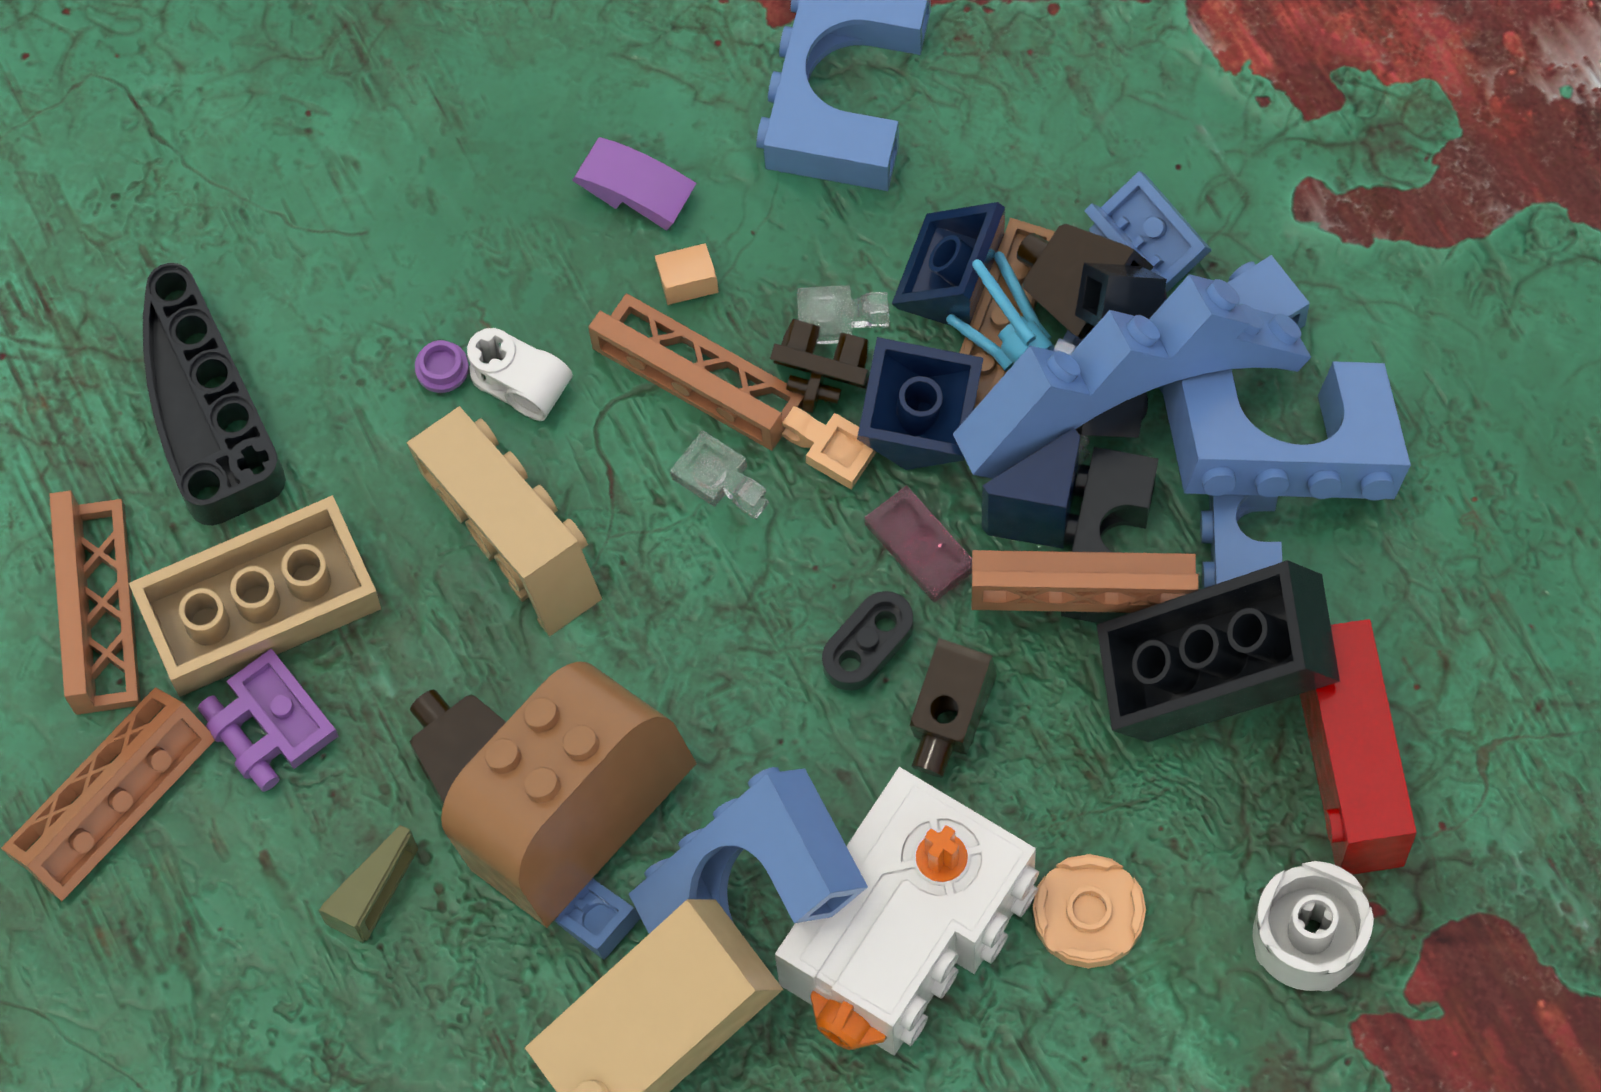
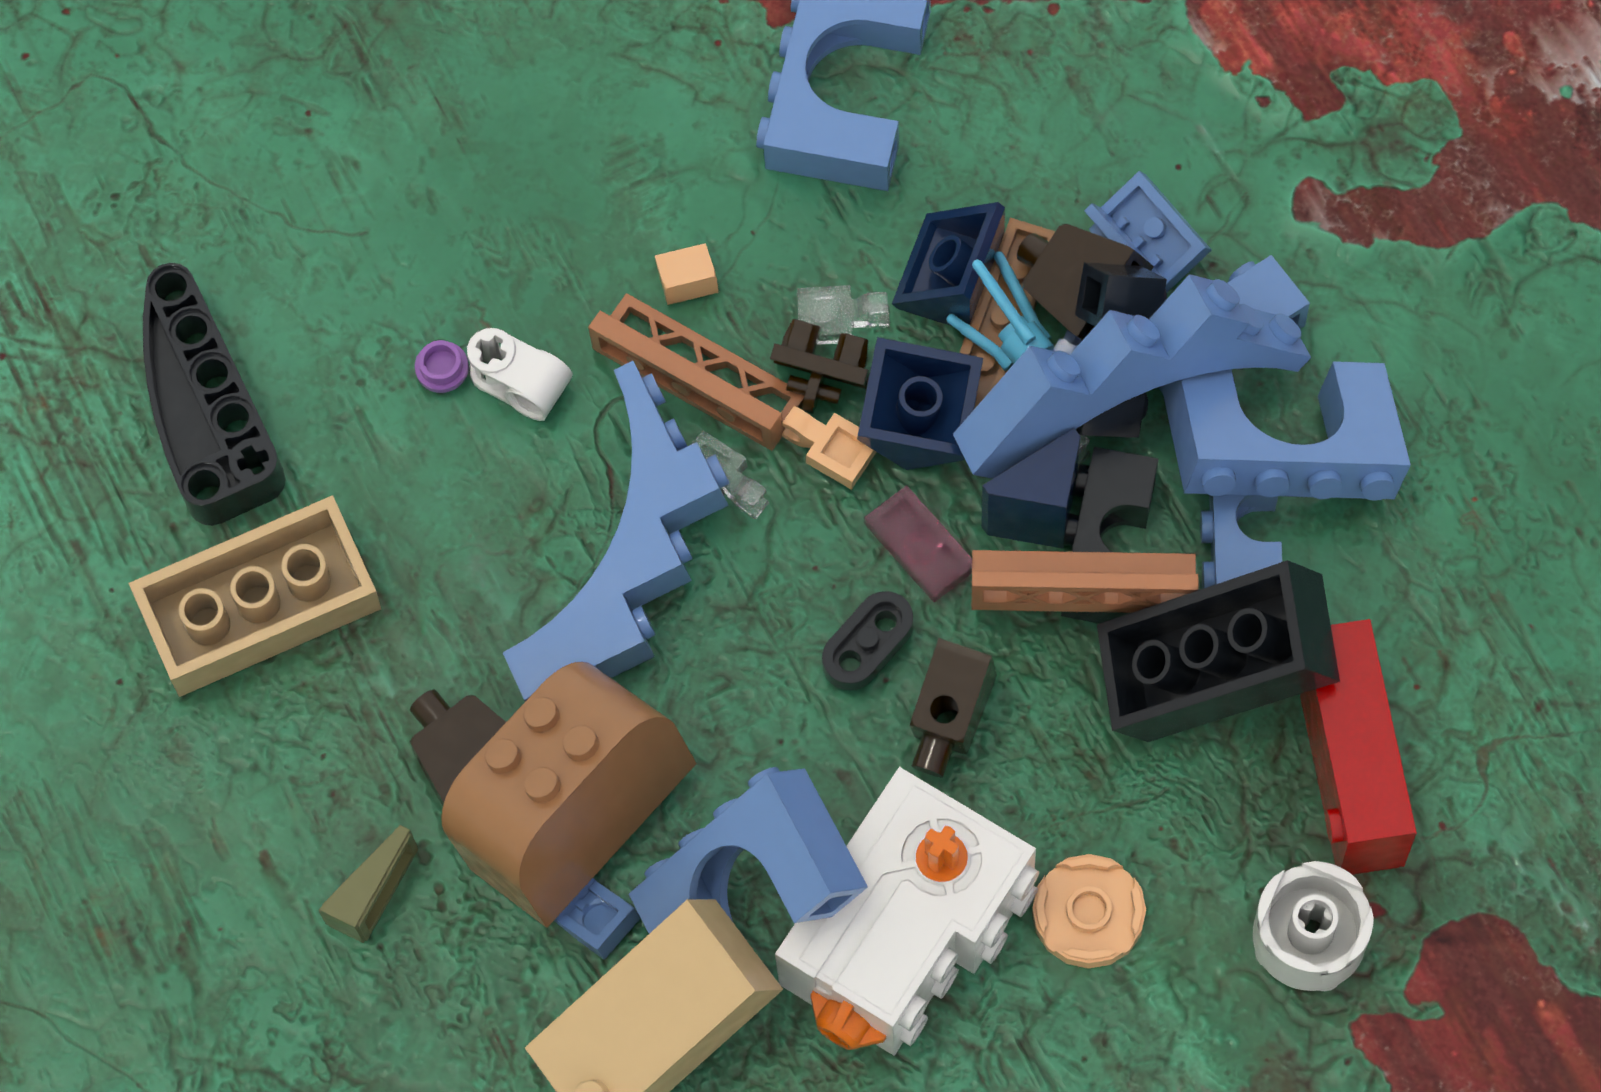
nougat fence [1,687,215,901] -> none
nougat fence [49,490,141,715] -> none
medium lavender plate [198,649,339,792] -> none
tan wedge [406,406,602,637] -> none
medium lavender slope [572,137,697,231] -> none
none -> medium blue arch [503,361,730,701]

